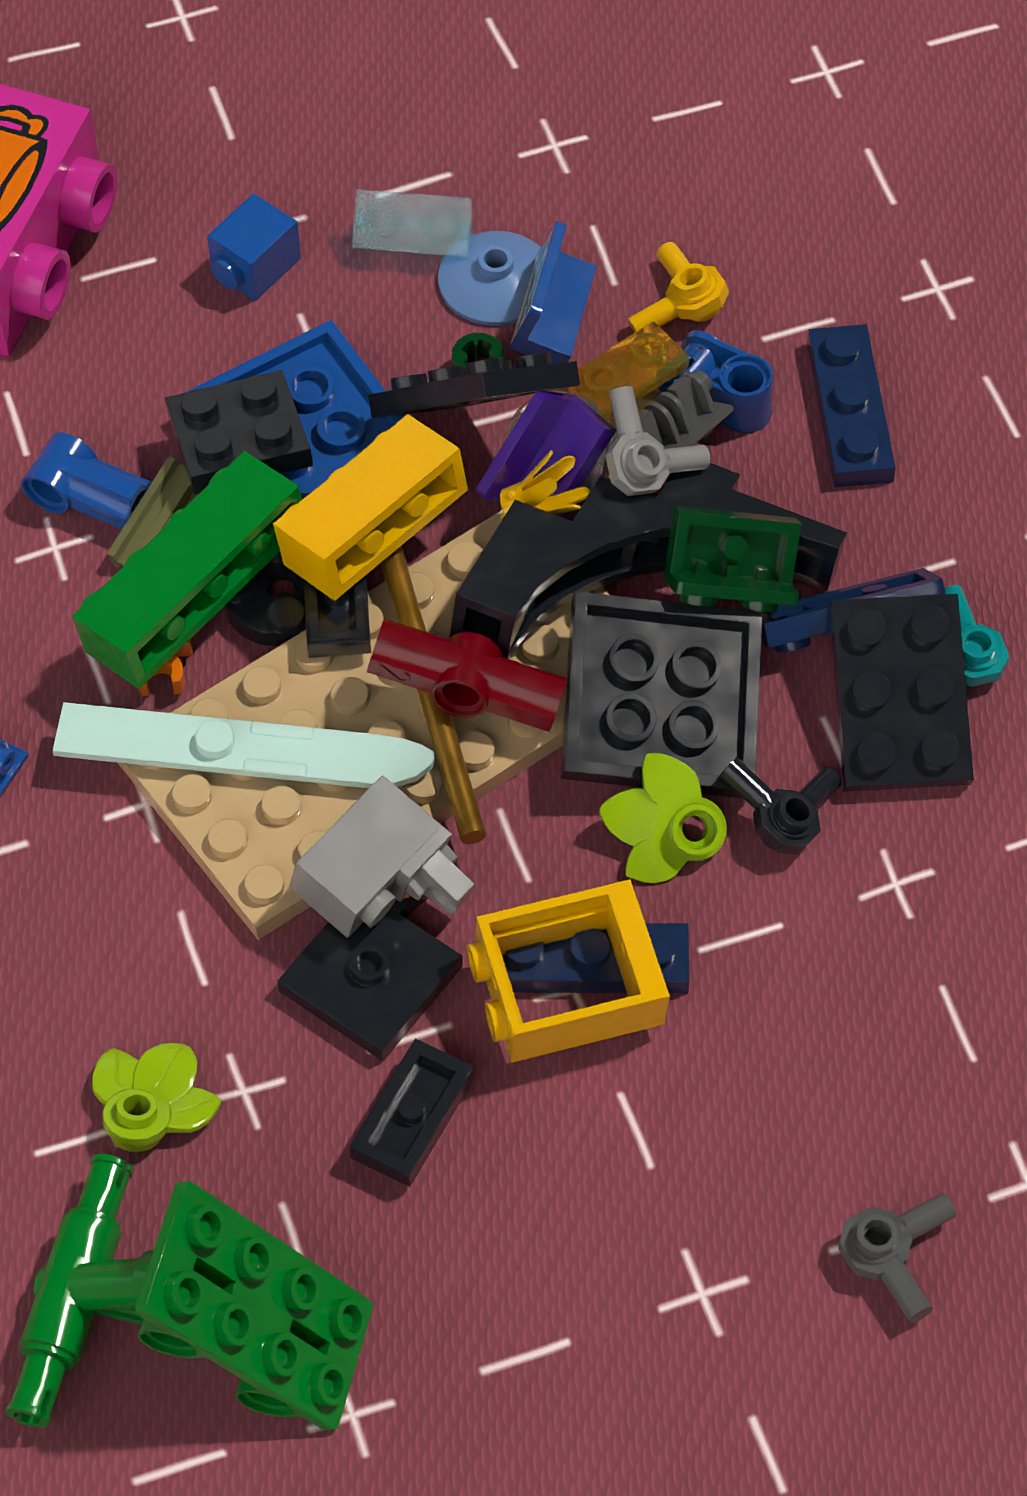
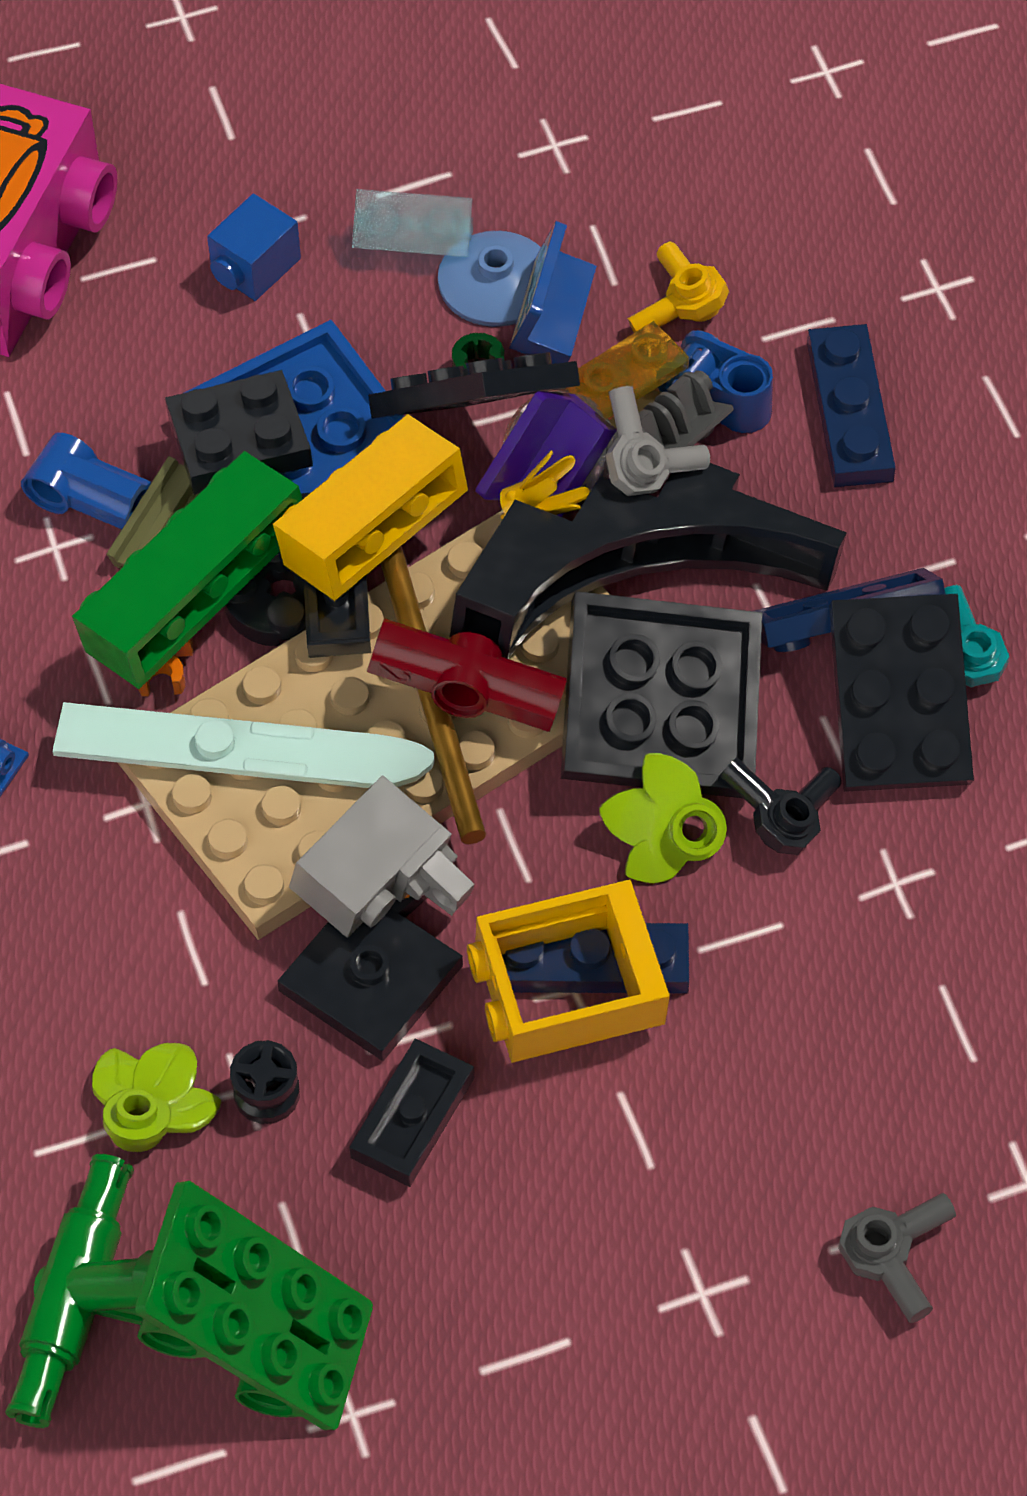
dark green bracket [663,506,801,612] -> none
none -> black wheel [230,1040,300,1124]

